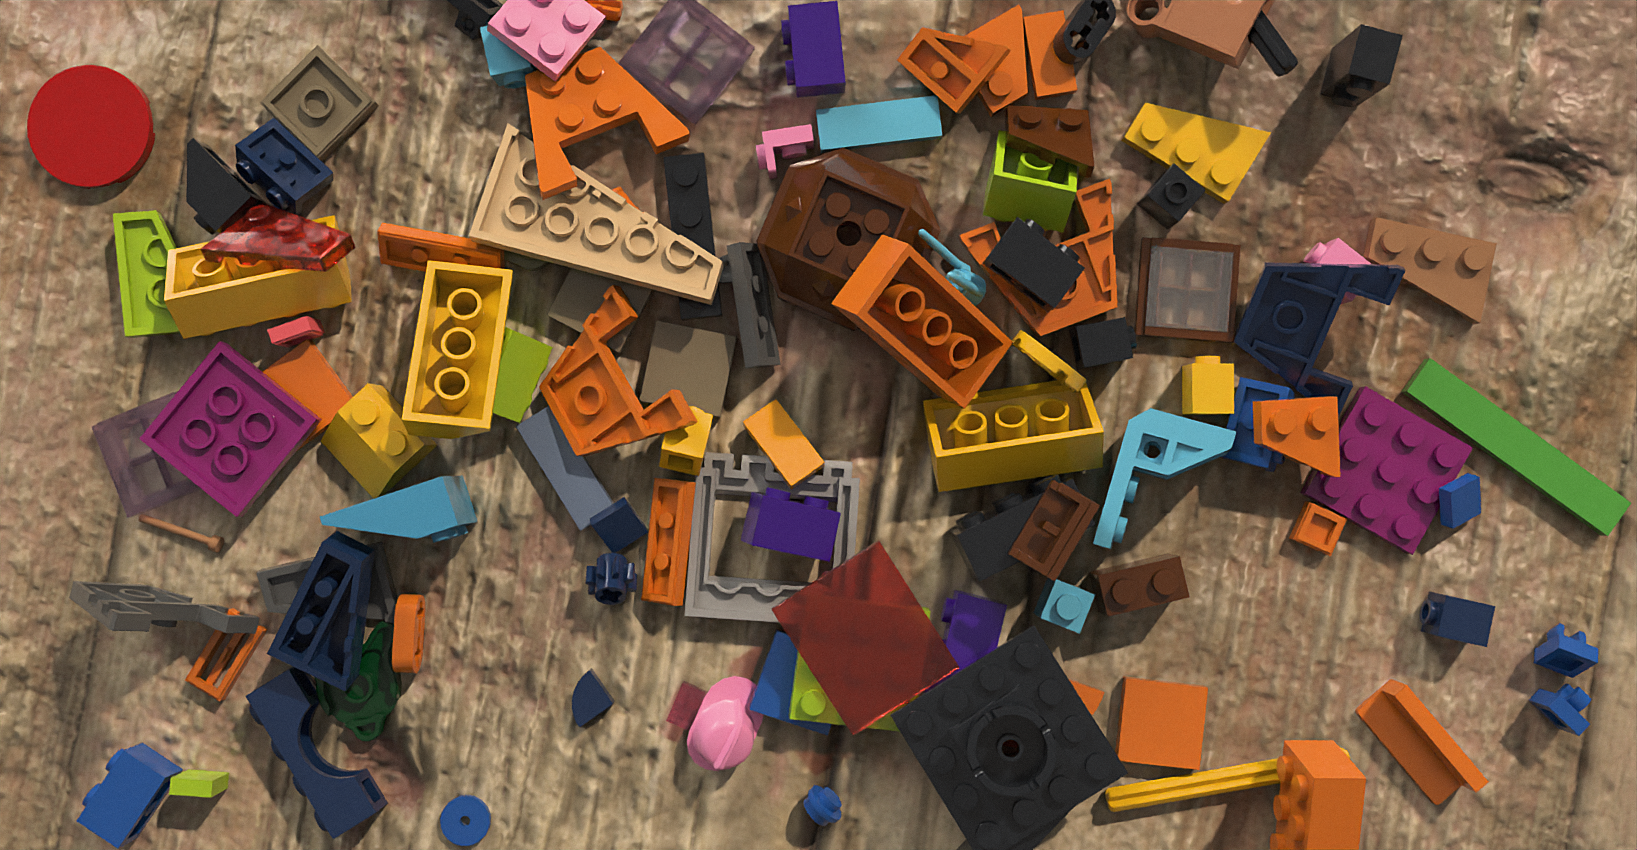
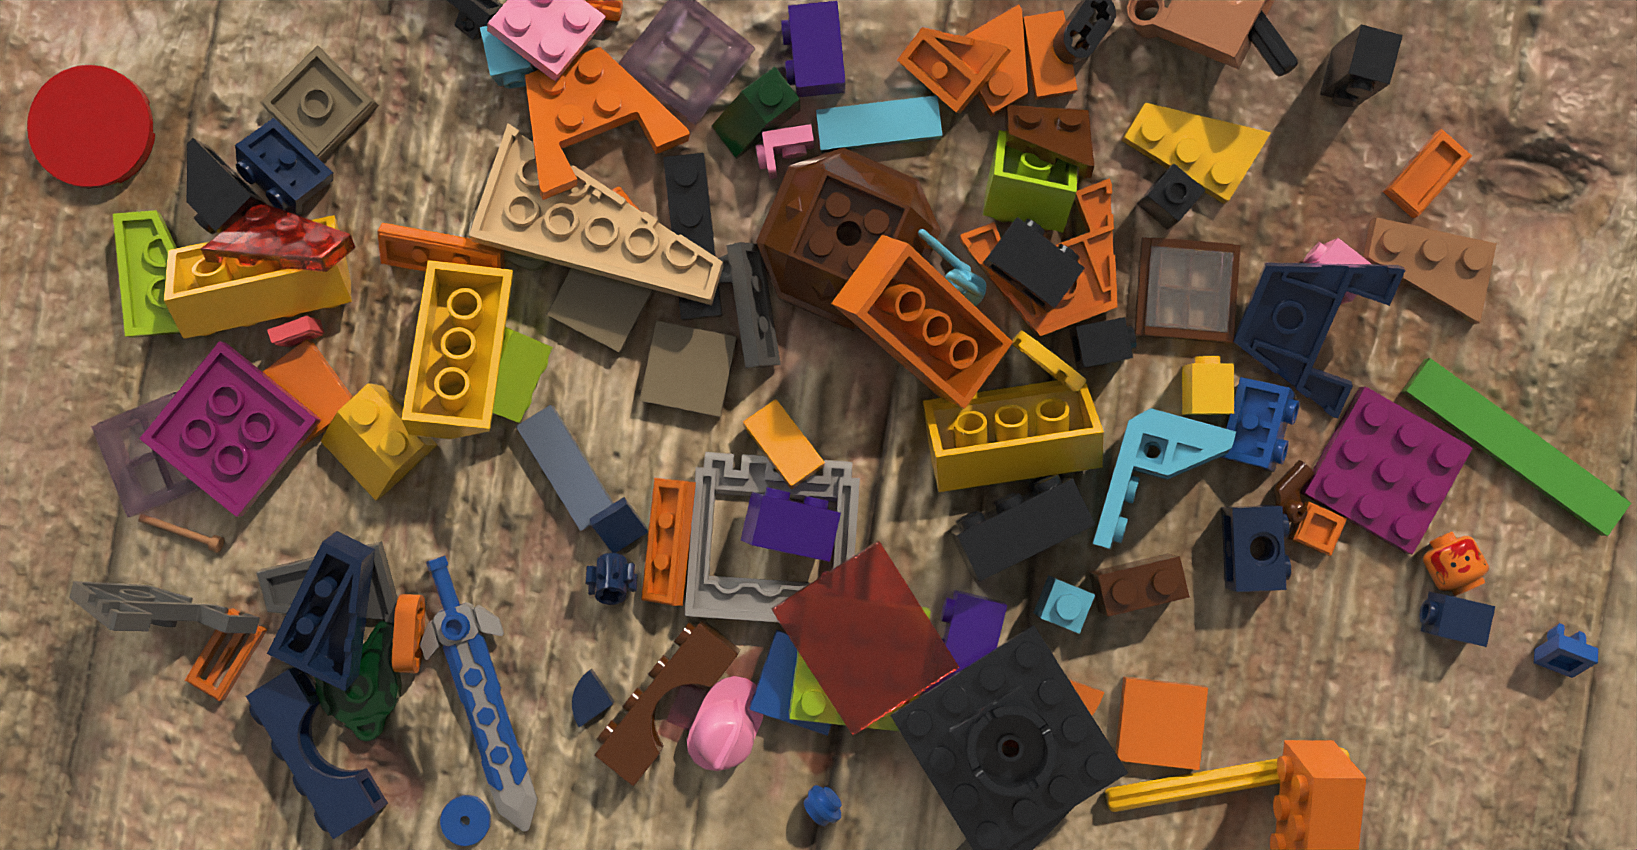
blue brick [77,742,183,849] -> none
lime tile [169,769,229,798] -> none
dark azure slope [320,475,478,543] -> none
orange wing [539,285,698,456] -> none
yellow brick [659,406,713,476] -> none
reddish brown hinge [1007,480,1100,581] -> none
orange wing [1252,396,1340,477] -> none
orange panel [1355,679,1489,805] -> none
blue tile [1439,473,1481,529] -> none
blue tile [1529,683,1592,736] -> none
none -> sword [420,556,538,831]
none -> reddish brown arch [594,619,741,787]
none -> dark green slope [711,66,801,159]
none -> dark blue brick [1221,505,1291,592]
none -> reddish brown arm [1274,460,1315,523]
none -> orange tile [1383,129,1472,218]
none -> orange head [1423,531,1489,596]

